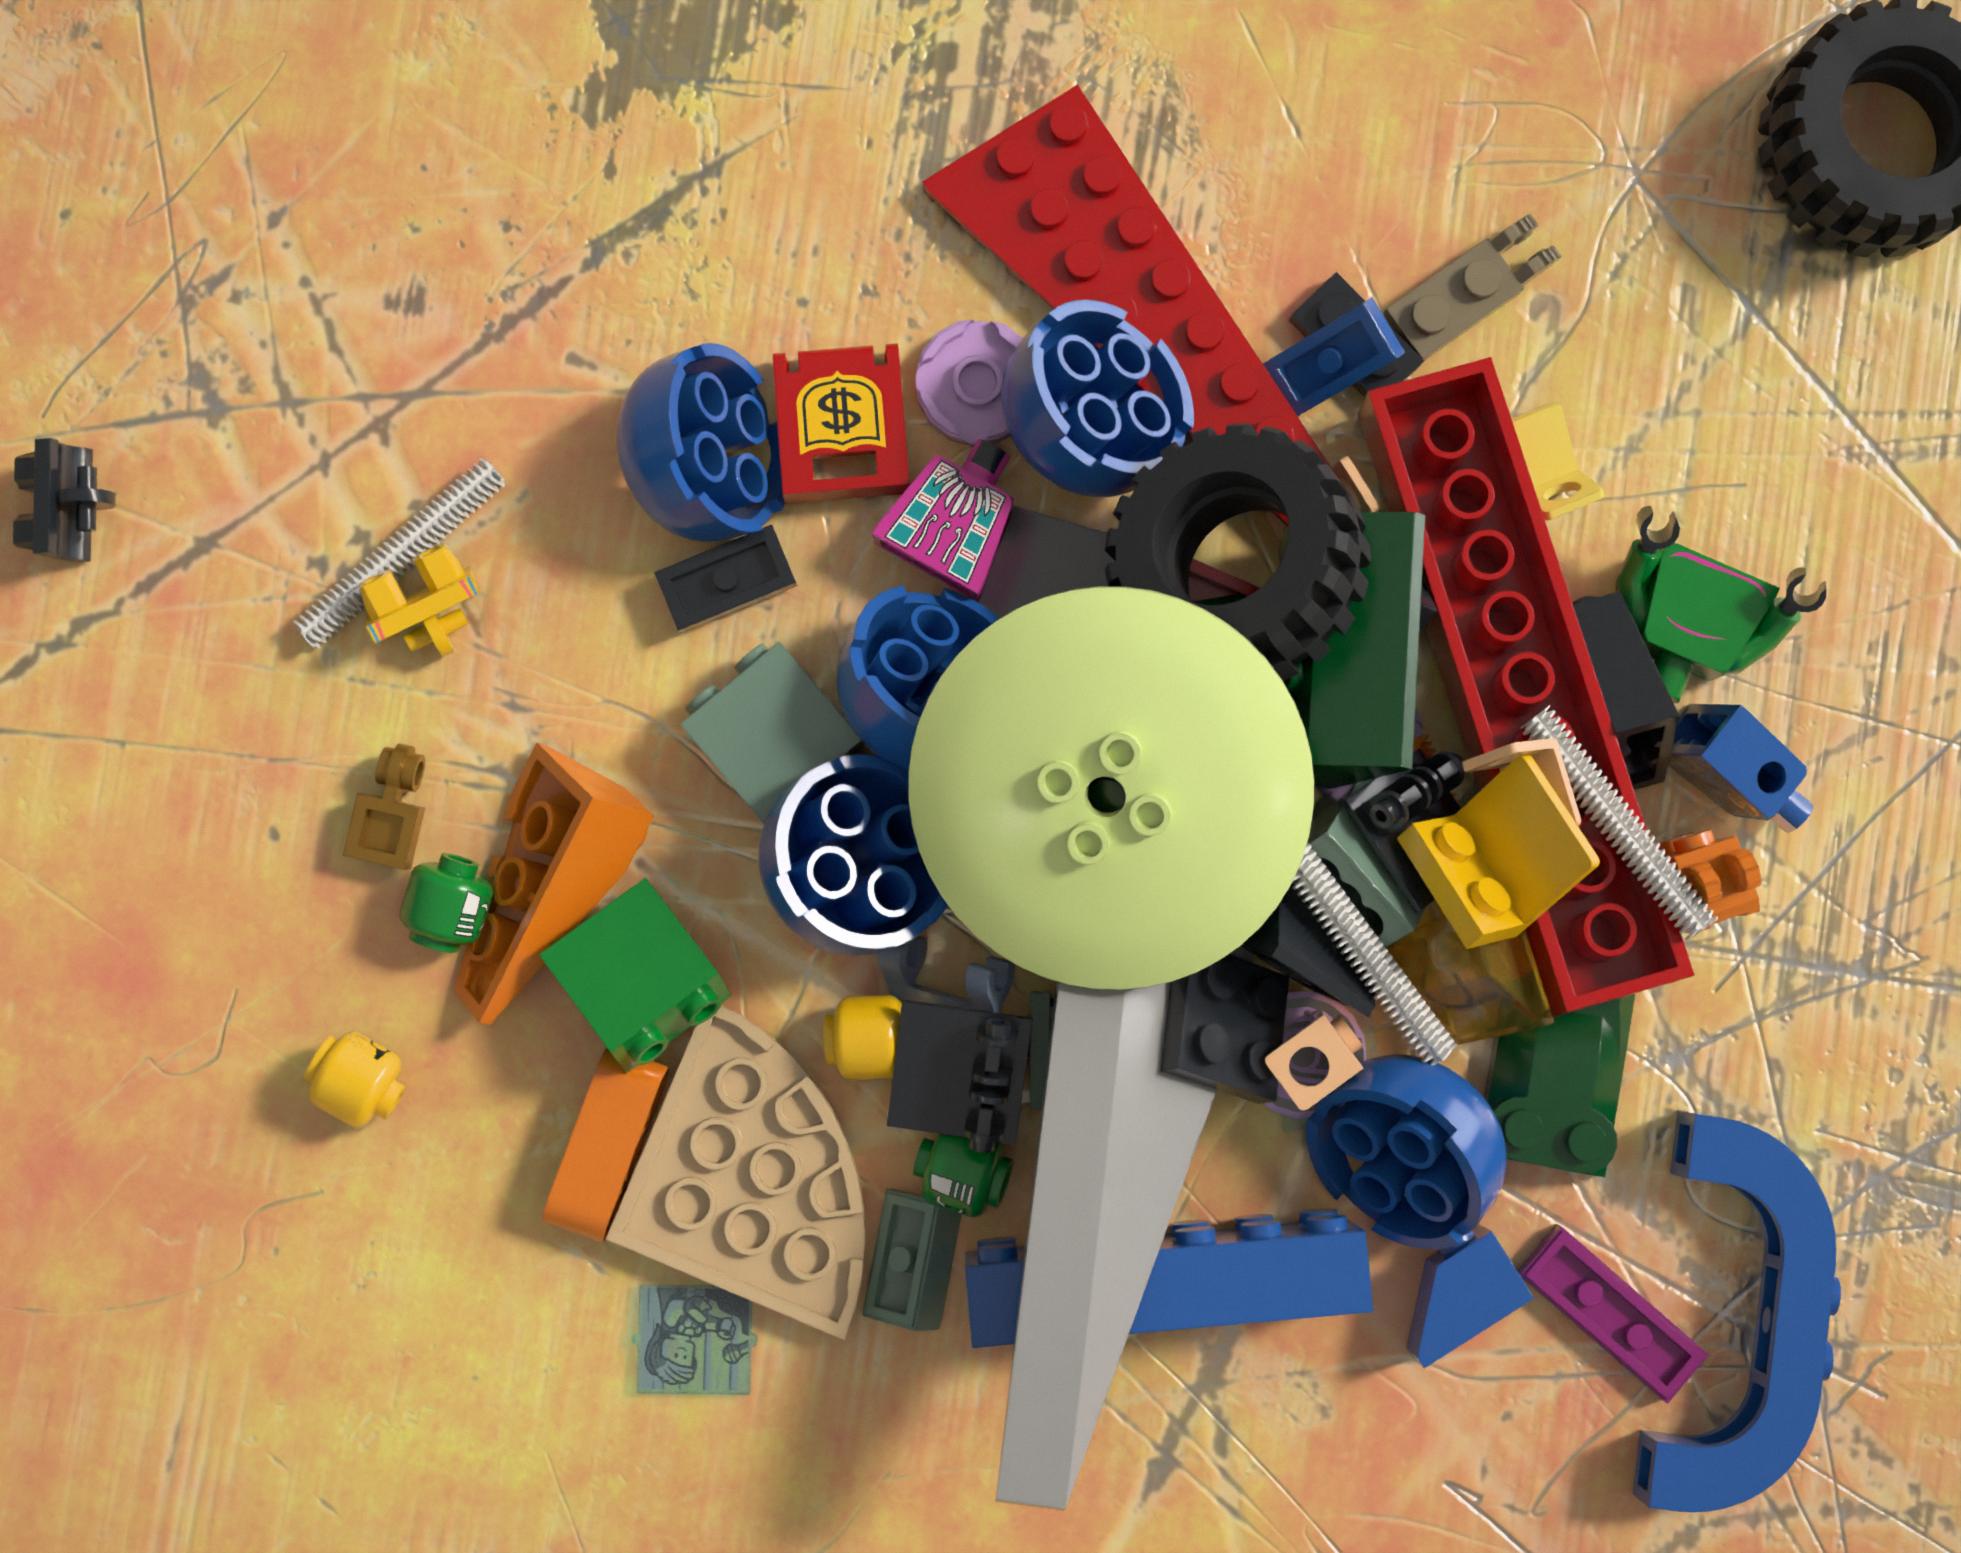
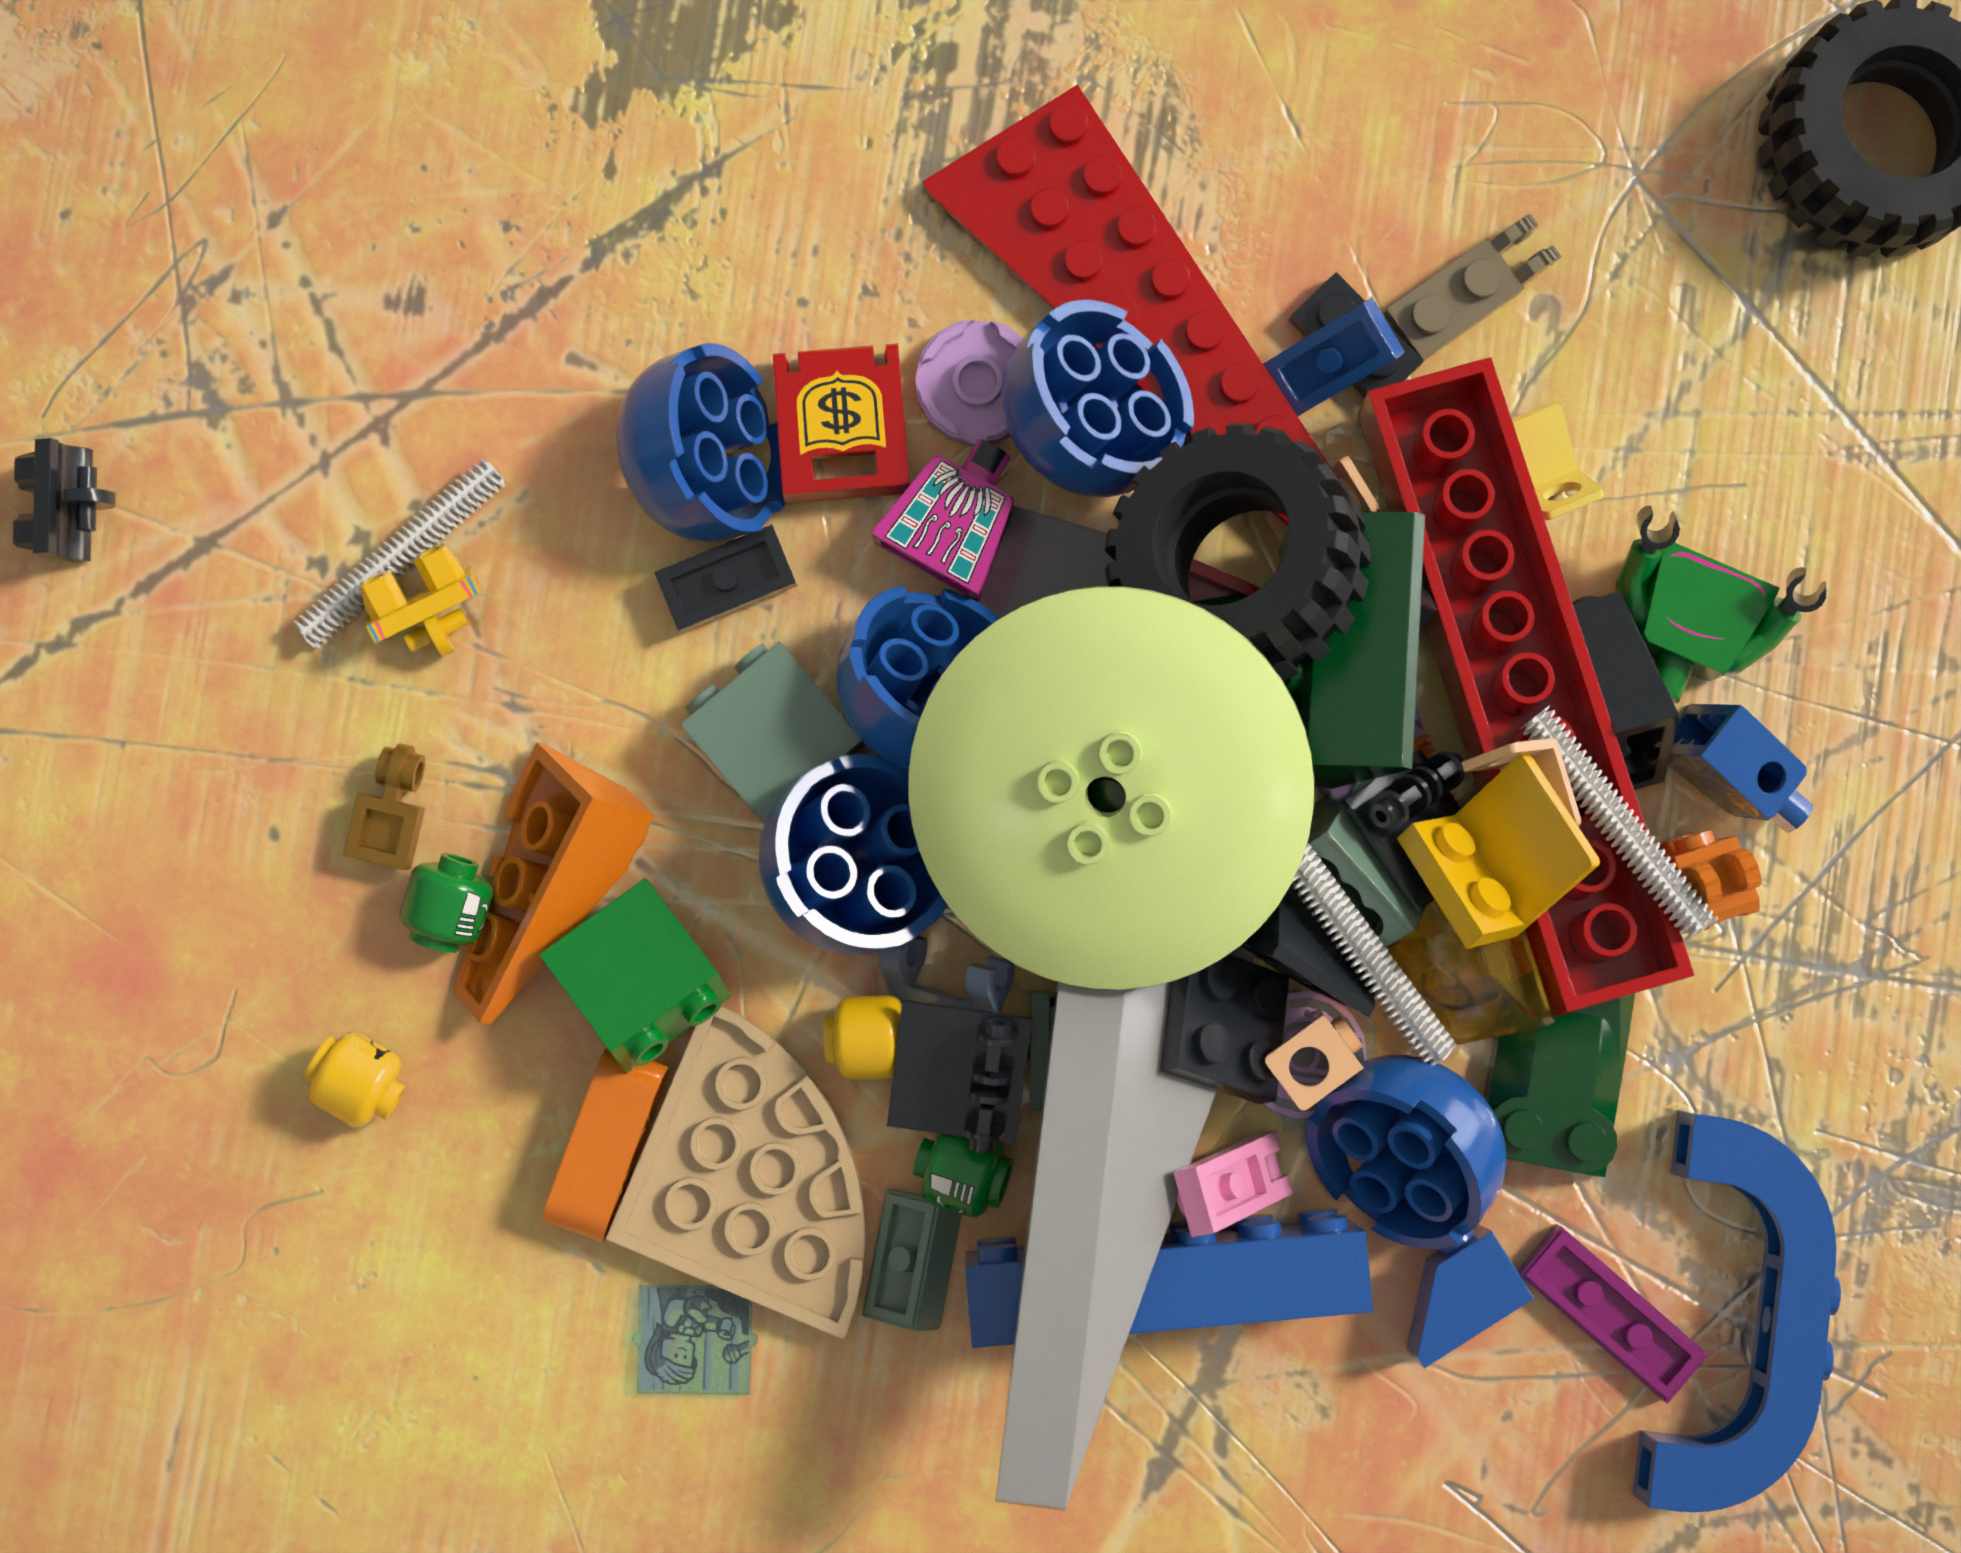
none -> bright pink plate [1173,1130,1293,1237]

